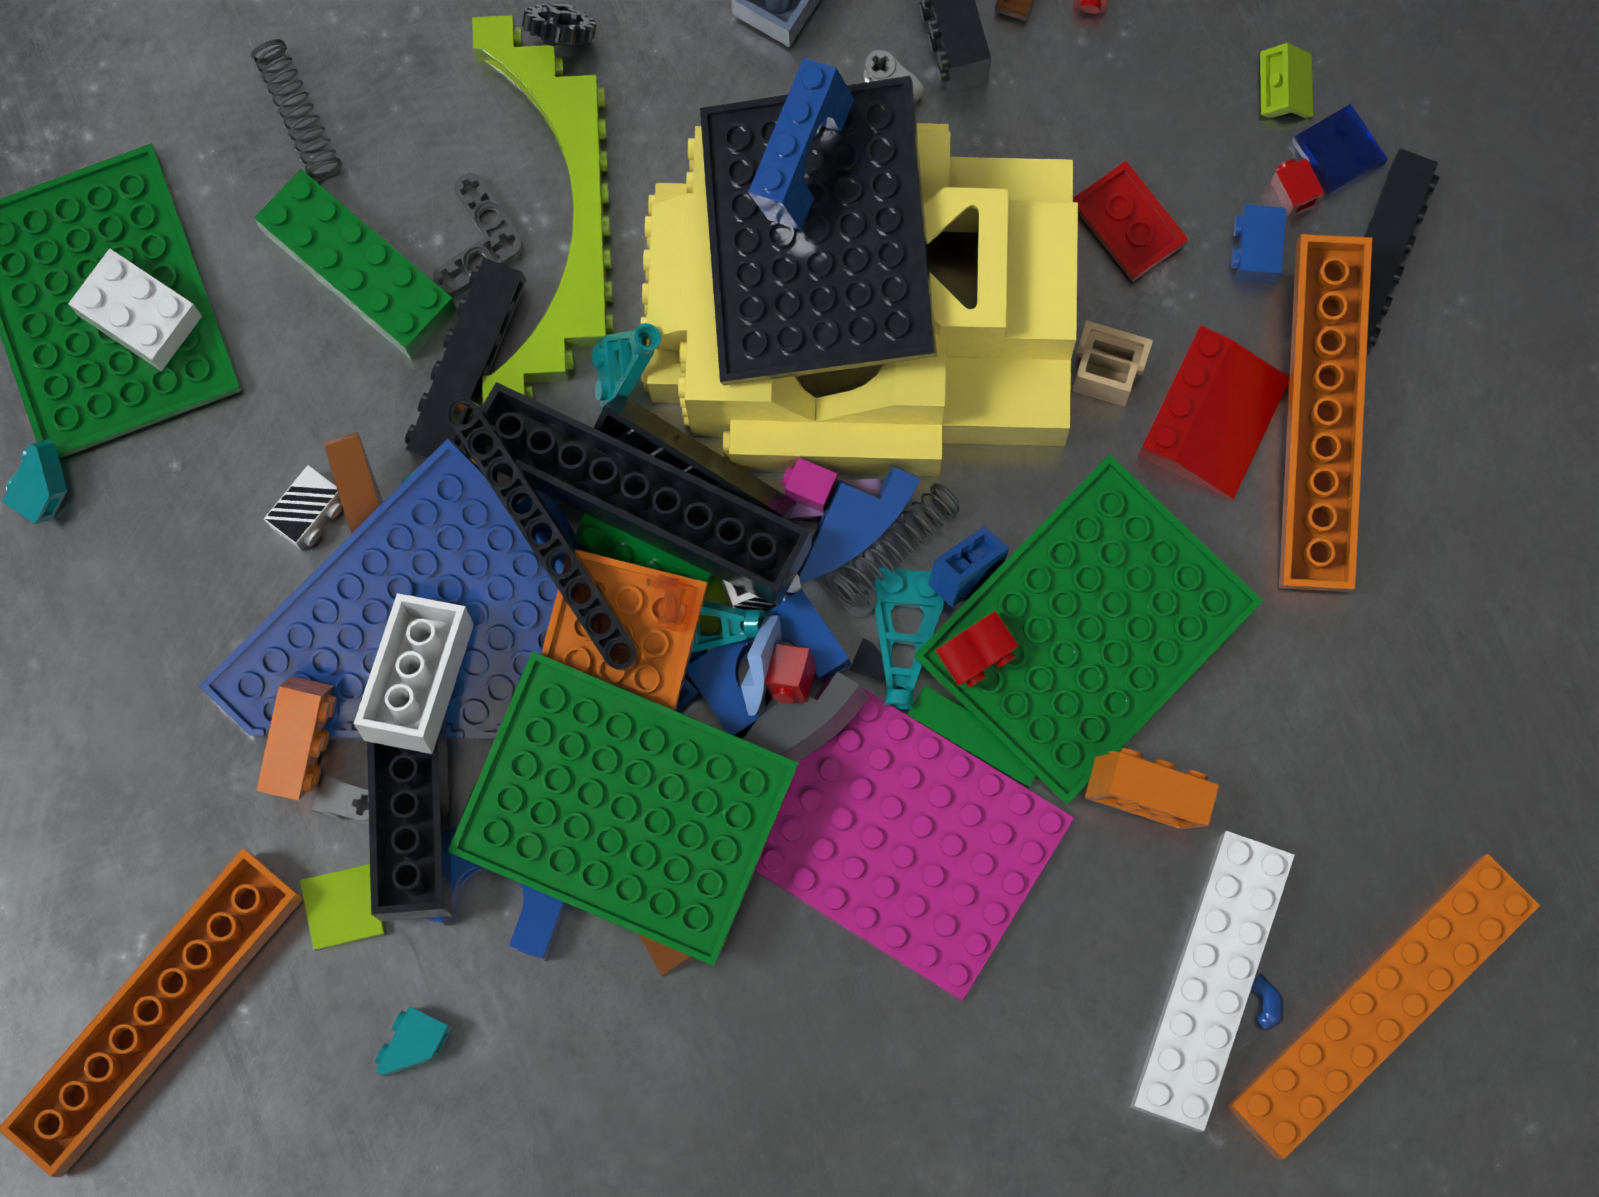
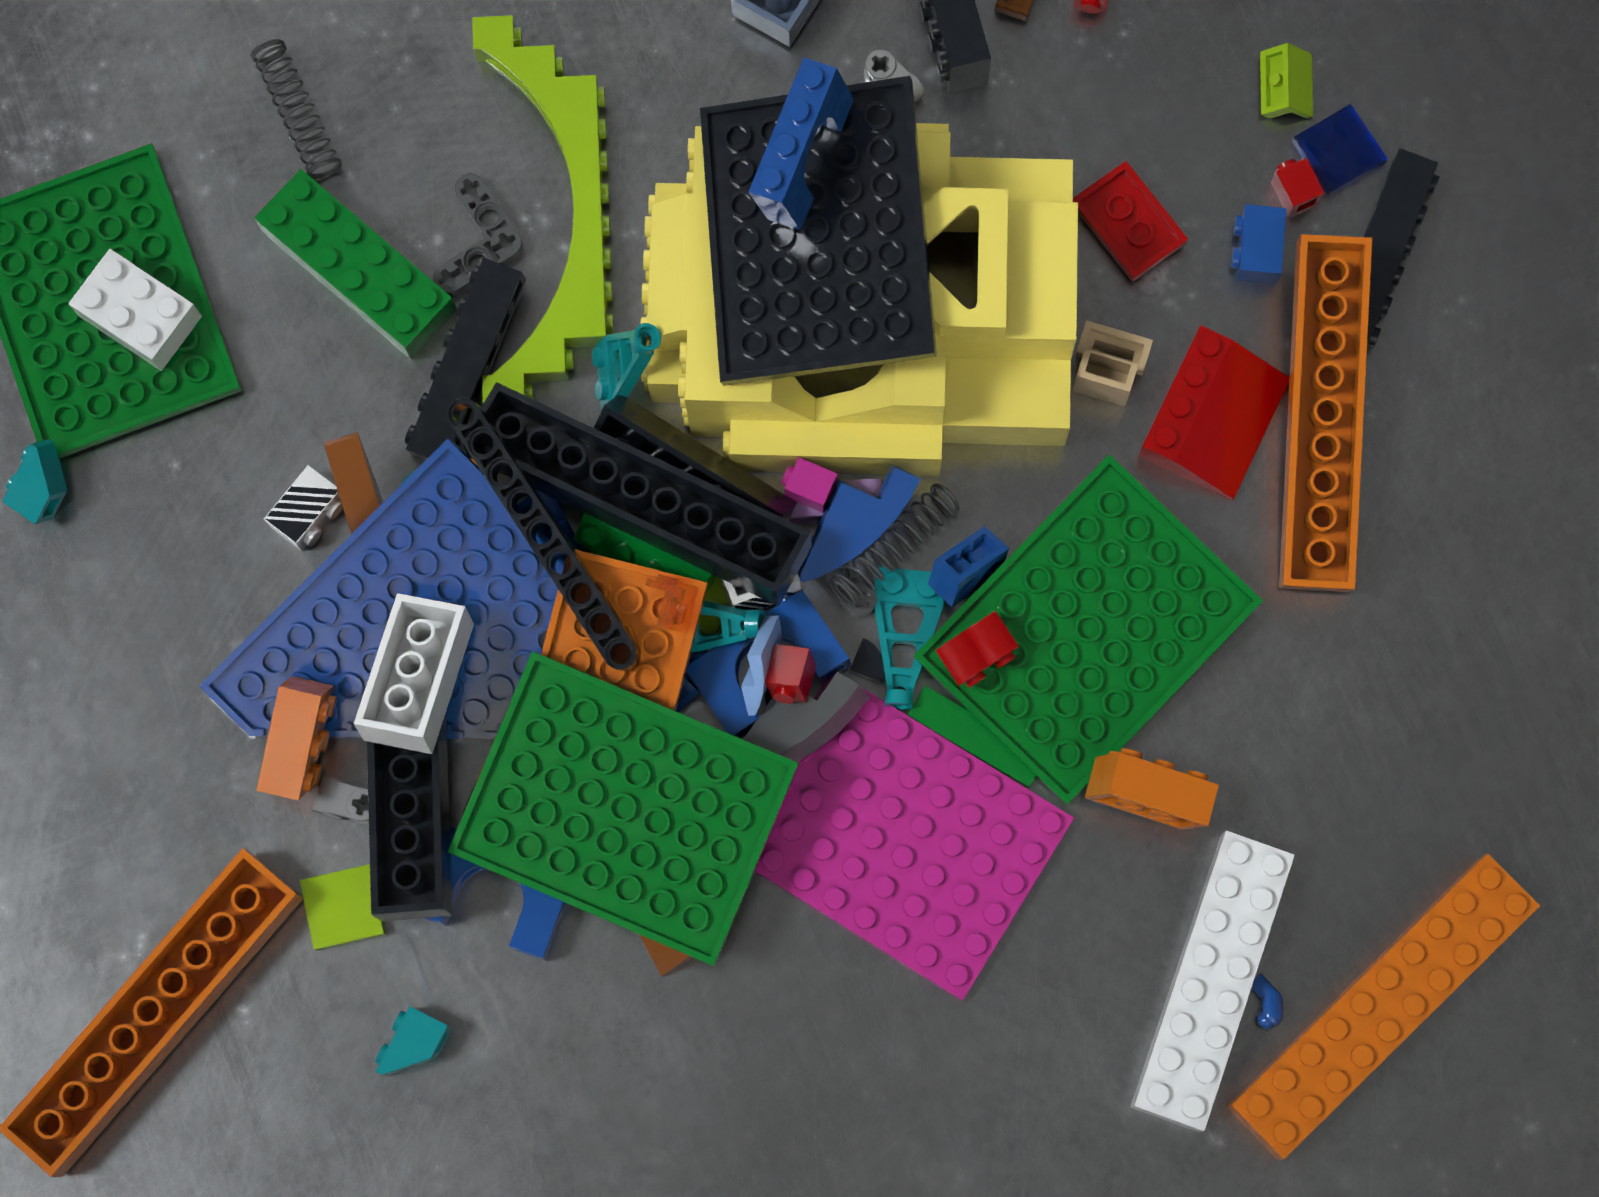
black gear [522,2,597,47] -> none

